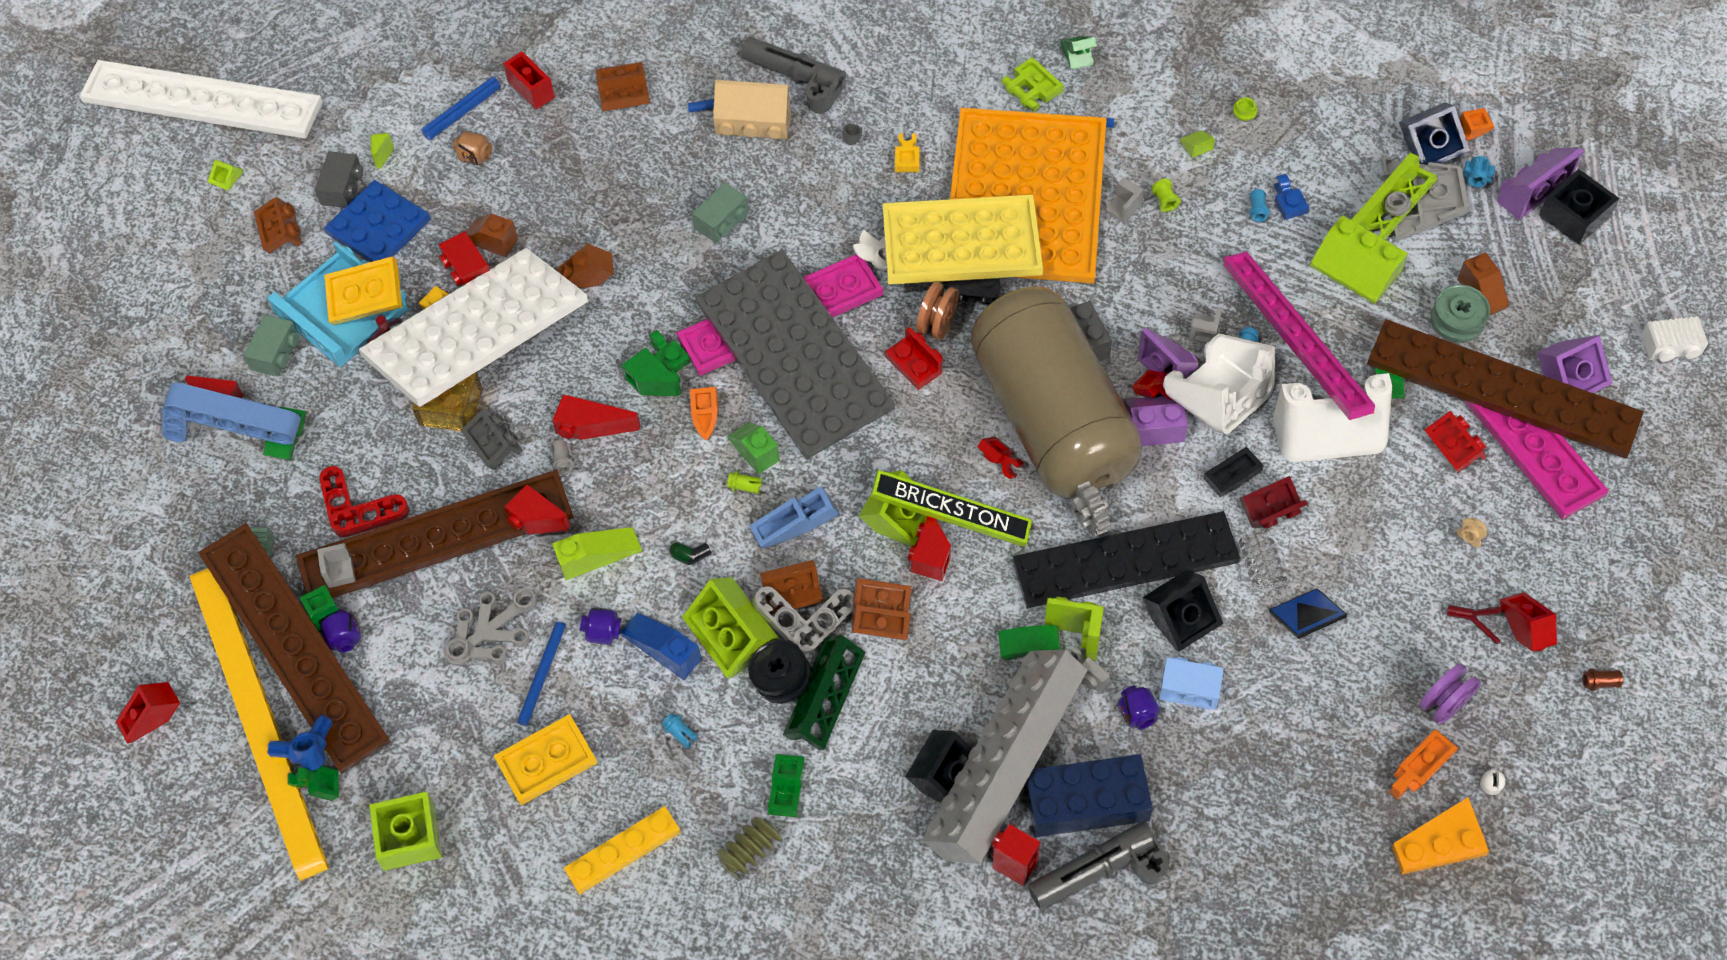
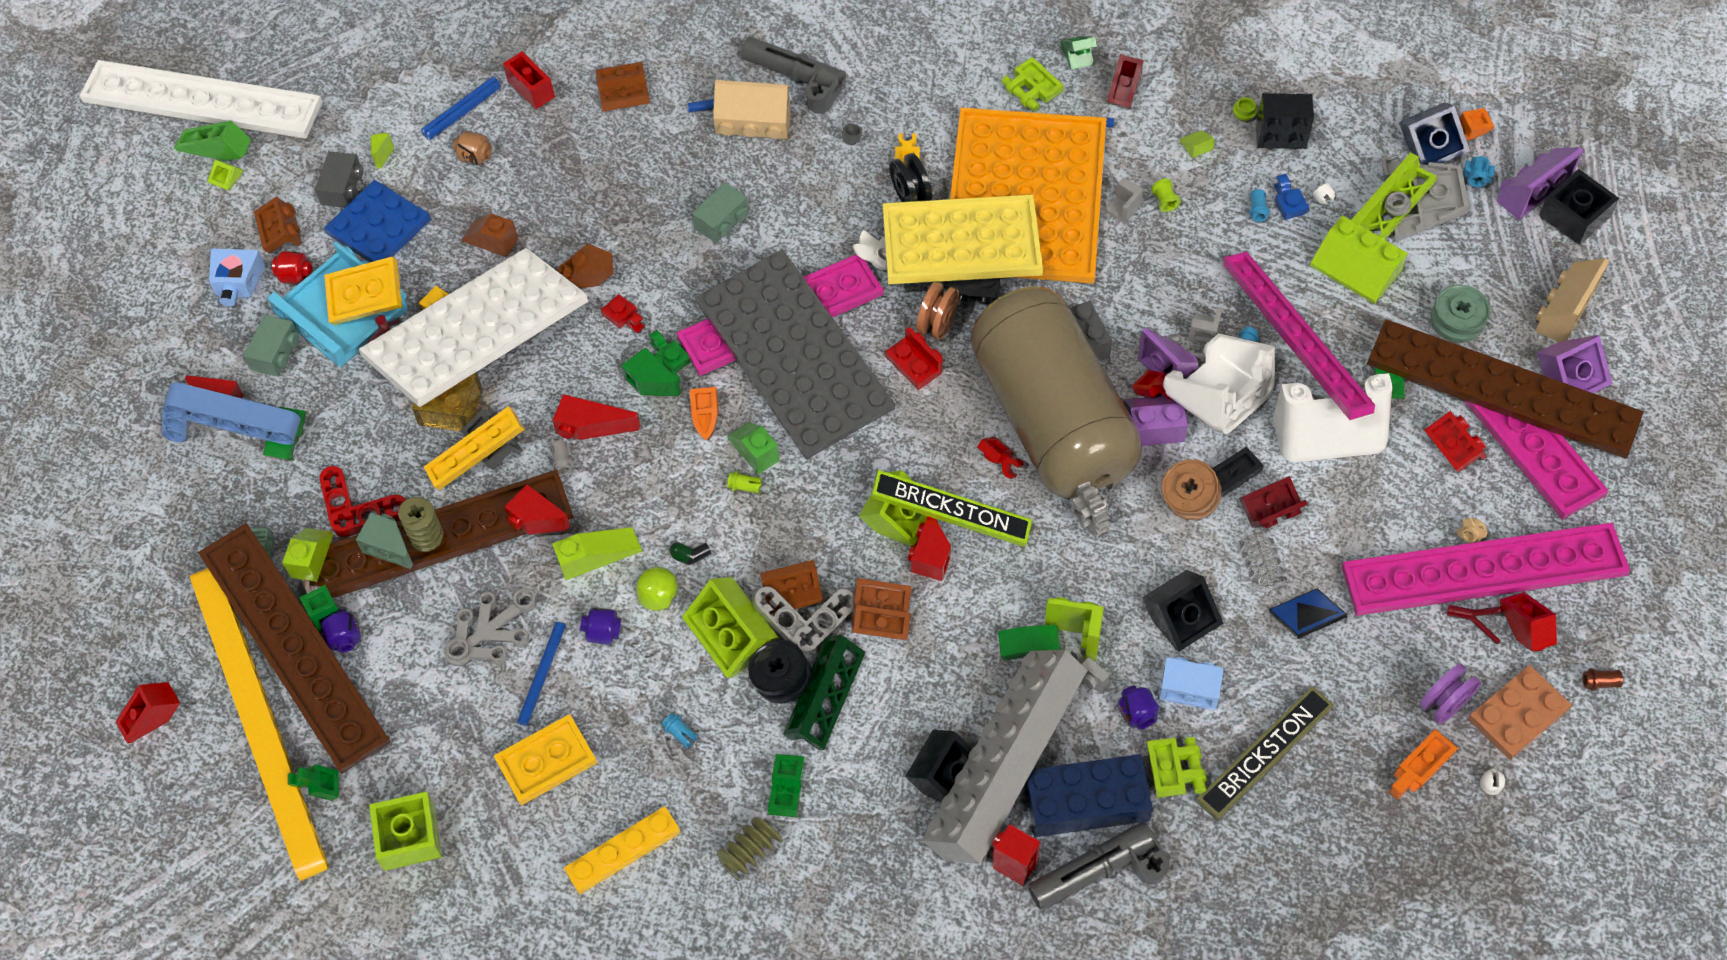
blue axle [267,715,332,771] -> none
light grey panel [317,543,356,588] -> none
red brick [438,231,490,287] -> none
blue slope [619,613,702,680] -> none
medium blue slope [749,486,840,549] -> none
black plate [1013,511,1240,609] -> none
light orange wing [1392,797,1489,874] -> none
dark orange slope [1457,252,1509,315] -> none
white brick [1641,316,1708,362] -> none
none -> bright green slope [174,120,251,161]
none -> light blue torso [209,249,265,307]
none -> red head [272,251,312,284]
none -> lime slope [282,528,333,582]
none -> sand green slope [356,513,413,569]
none -> olive piece [398,497,444,552]
none -> yellow plate [424,406,525,490]
none -> red plate [601,294,645,334]
none -> lime hair [636,566,678,611]
none -> black wheel [889,153,932,202]
none -> dark red slope [1107,54,1144,109]
none -> lime plate [1147,737,1207,798]
none -> medium nougat wheel [1162,459,1222,520]
none -> tile [1196,686,1334,822]
none -> black brick [1256,93,1314,149]
none -> white hinge [1312,183,1335,205]
none -> dark pink plate [1341,522,1630,616]
none -> nougat plate [1468,665,1573,760]
none -> tan slope [1535,258,1610,342]

